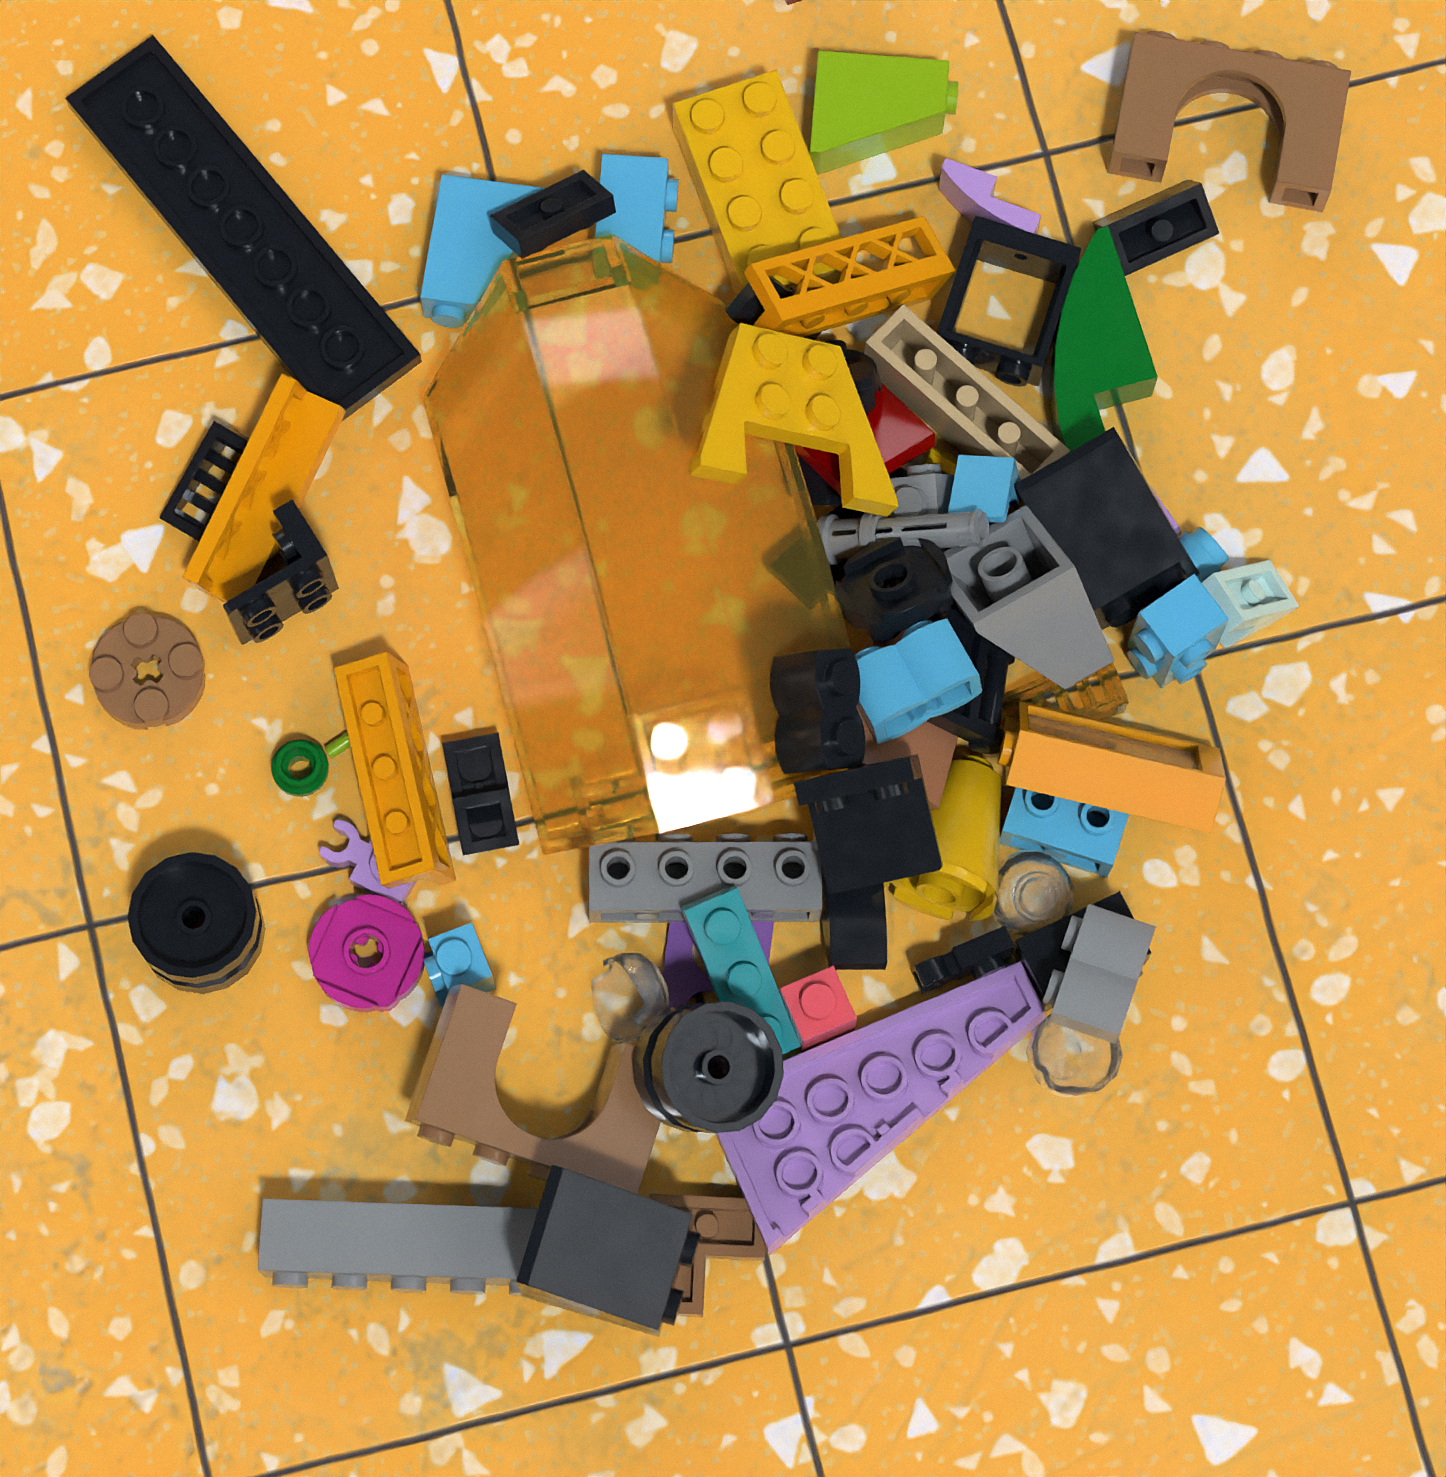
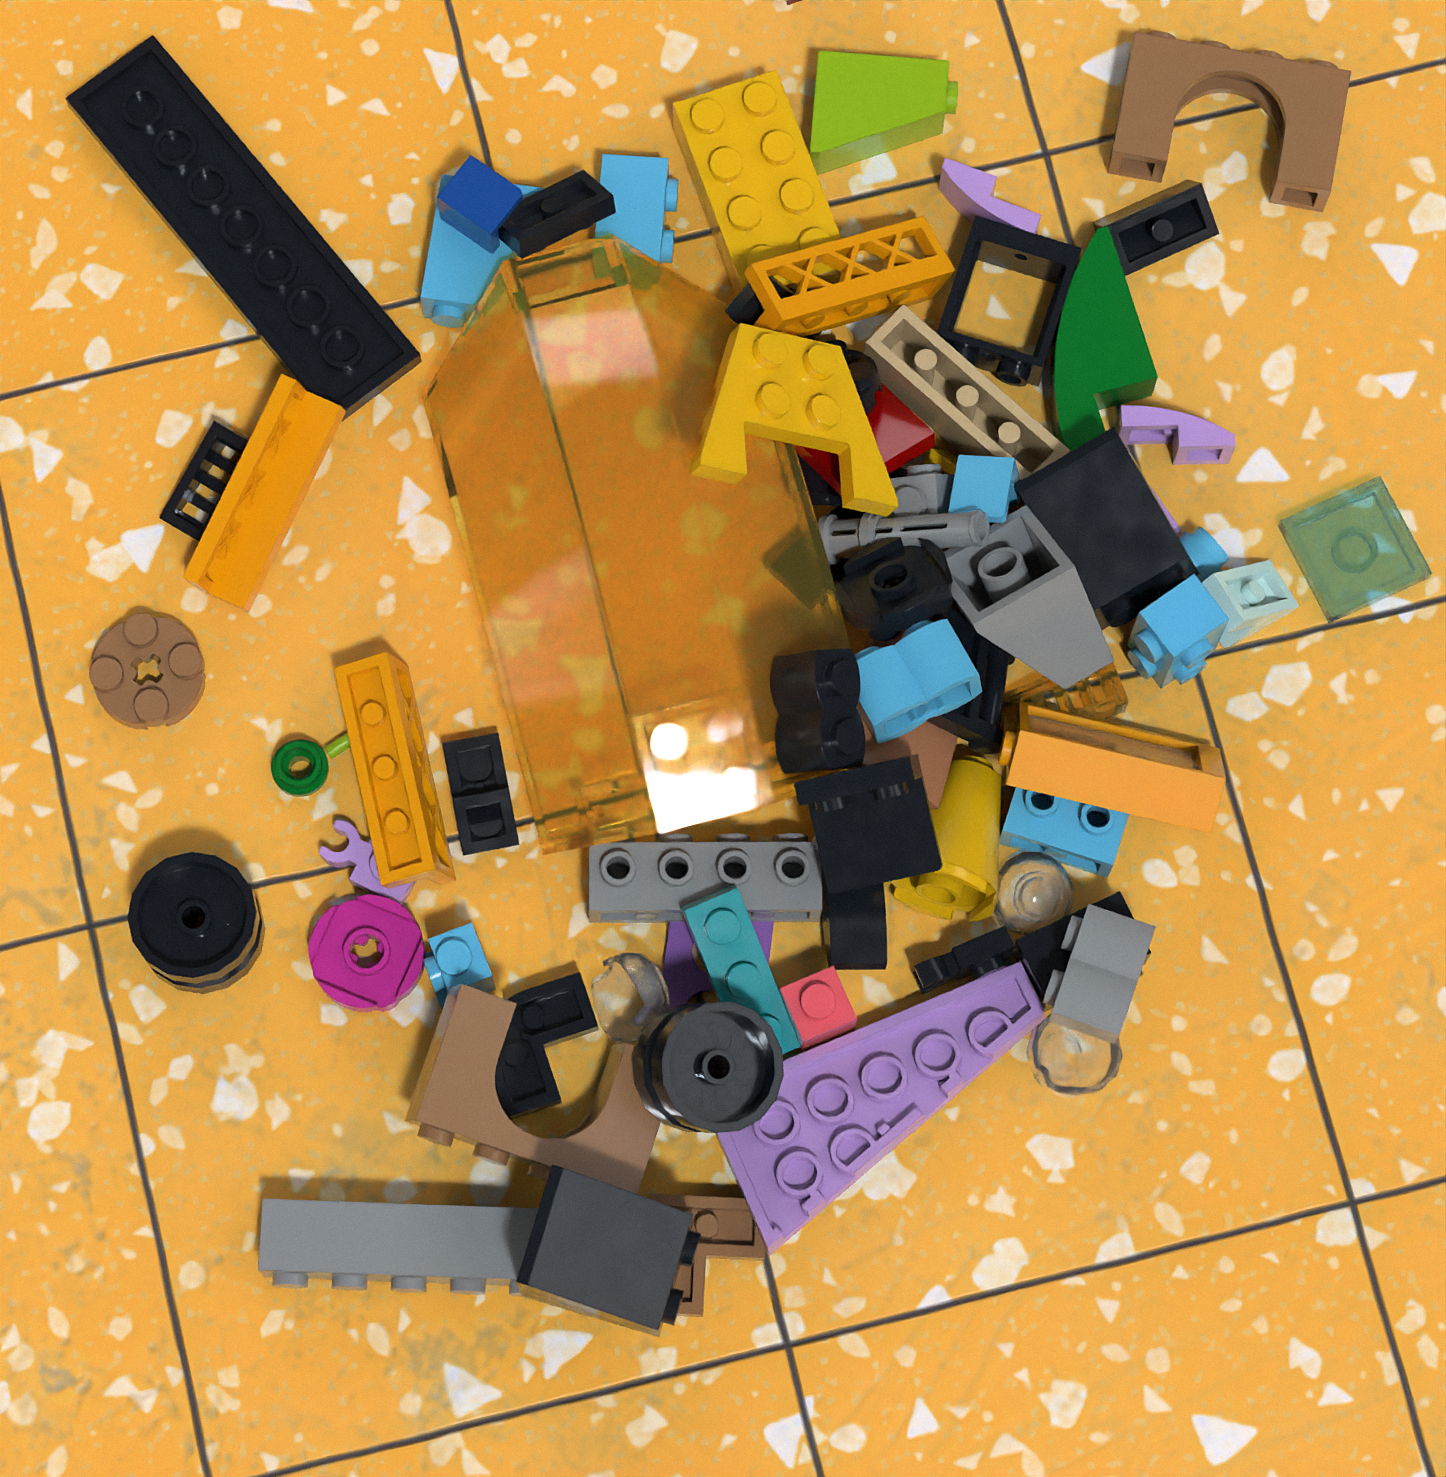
black bracket [223,499,339,645] -> none
none -> blue panel [437,155,523,254]
none -> black plate [495,972,599,1120]
none -> lavender slope [1115,405,1236,465]
none -> clear light blue tile [1278,476,1432,623]

